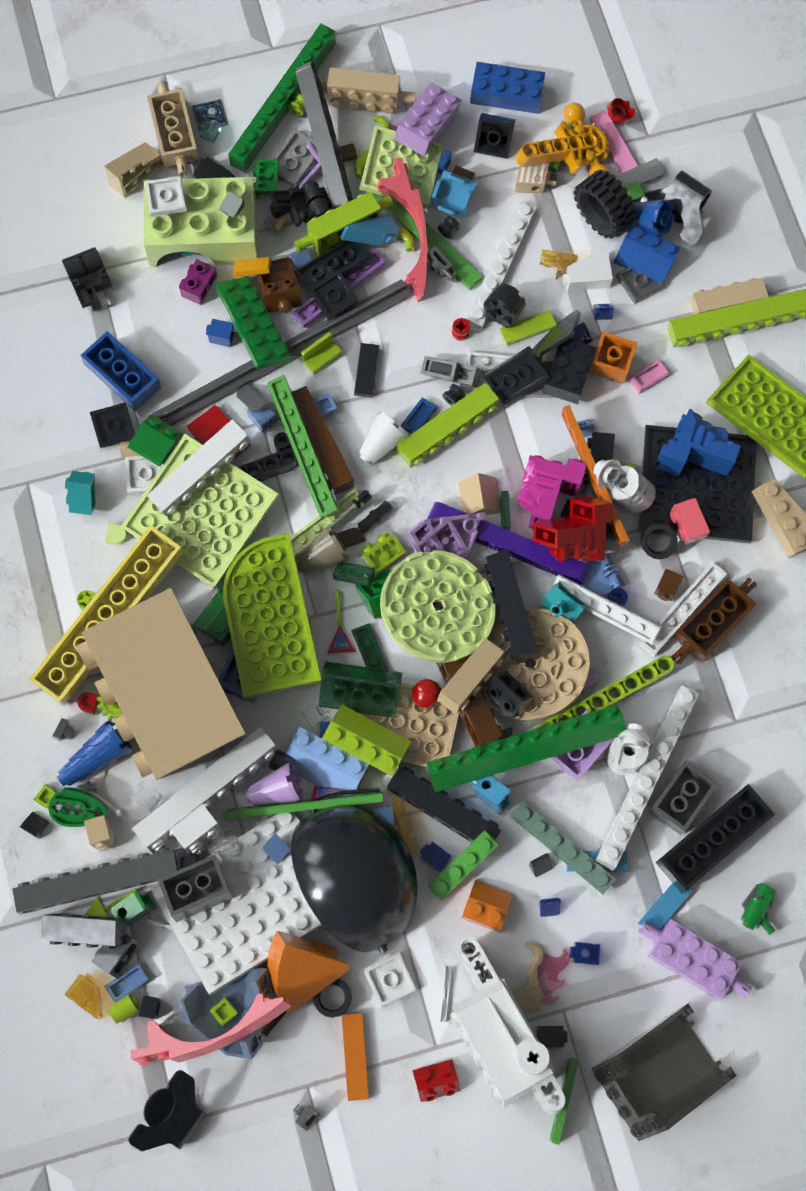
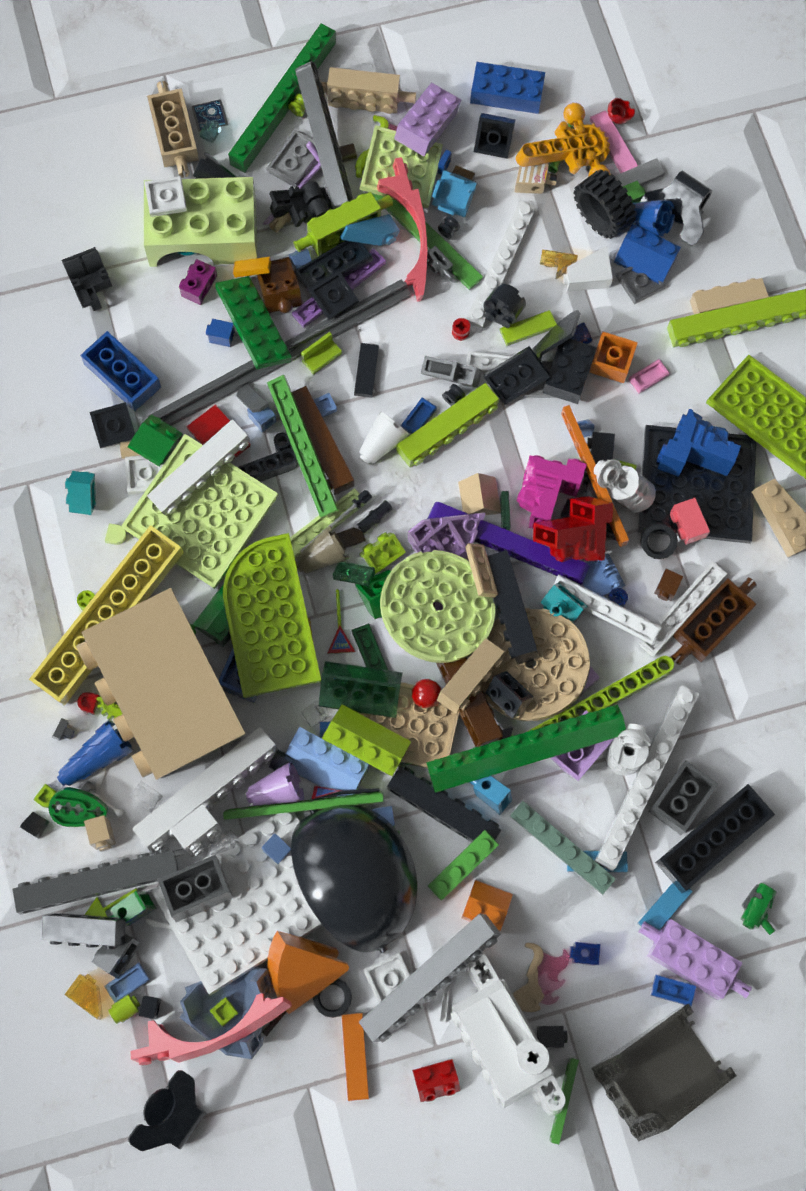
tan wedge [104,142,162,198] -> none
black tile [176,853,200,870] -> none
slope [219,190,245,220] -> none
green bracket [253,159,279,199] -> none
dark grey tile [293,1104,320,1131] -> none
clear yellow plate [391,796,419,857] -> none
lime arm [396,227,415,252] -> none
clear blue brick [419,841,452,874] -> none
pearl dark grey slope [529,853,553,877] -> none
clear blue slope [538,898,561,917] -> none
clear blue slope [593,303,614,320] -> none
none -> brick [359,914,501,1043]
none -> tan tile [465,543,498,598]
none -> blue plate [650,975,696,1007]

